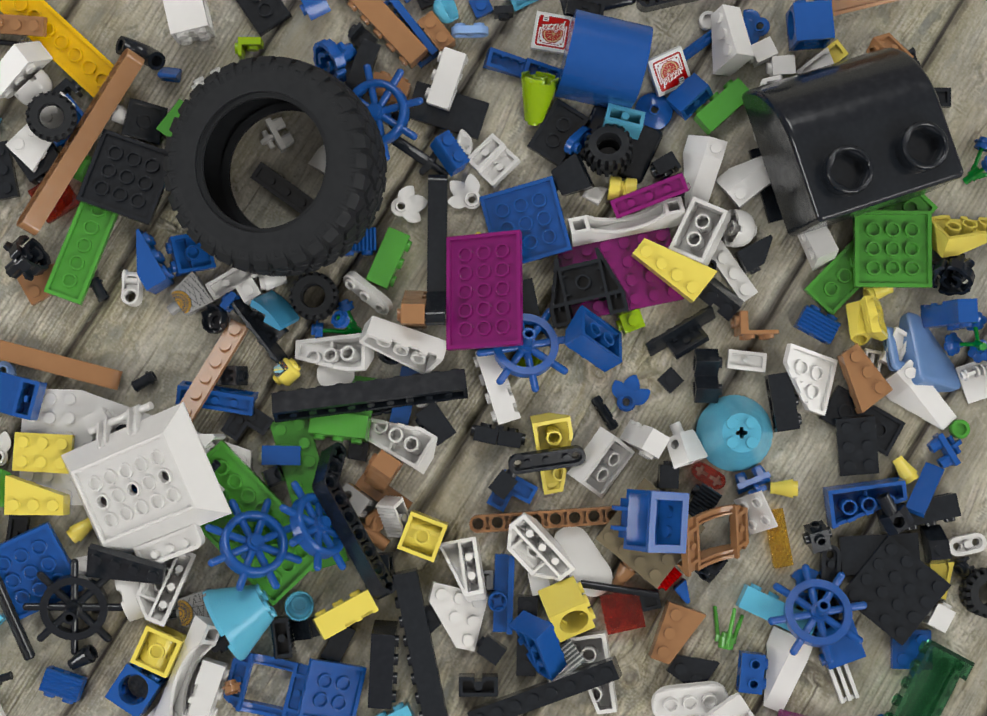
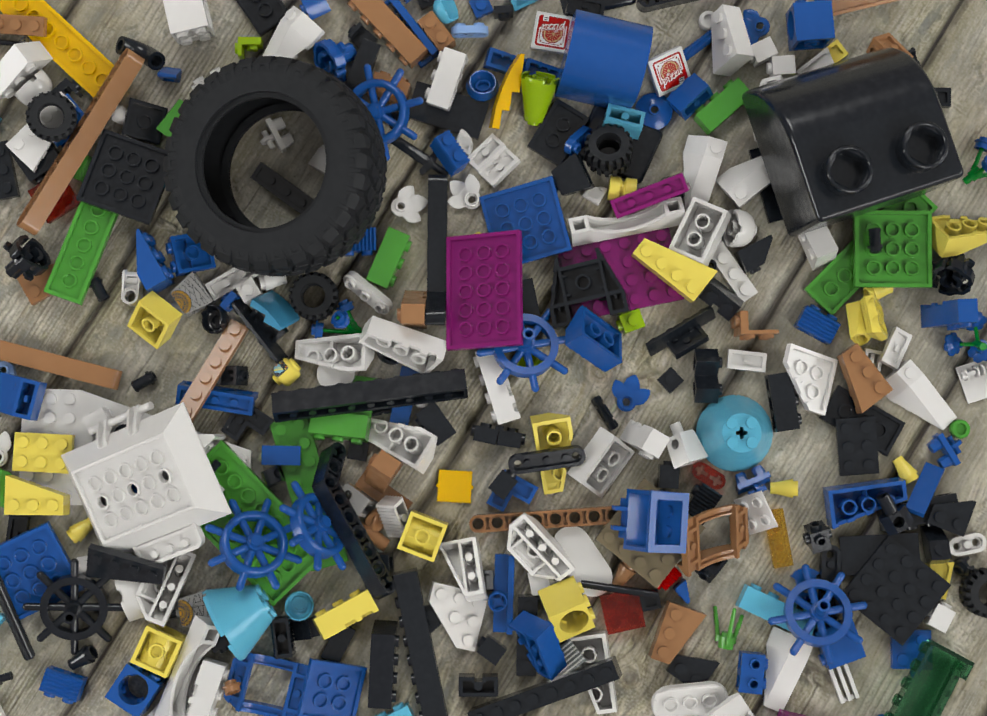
black brick [650,151,681,179] -> none
medium blue piece [883,312,961,392] -> none
none -> light yellow brick [127,290,183,349]
none -> white wedge [263,6,325,59]
none -> yellow piece [436,470,473,503]
none -> blue hat [466,70,499,101]
none -> yellow slope [489,54,525,129]
none -> black pin [867,228,883,253]
none -> black wing [925,500,976,537]

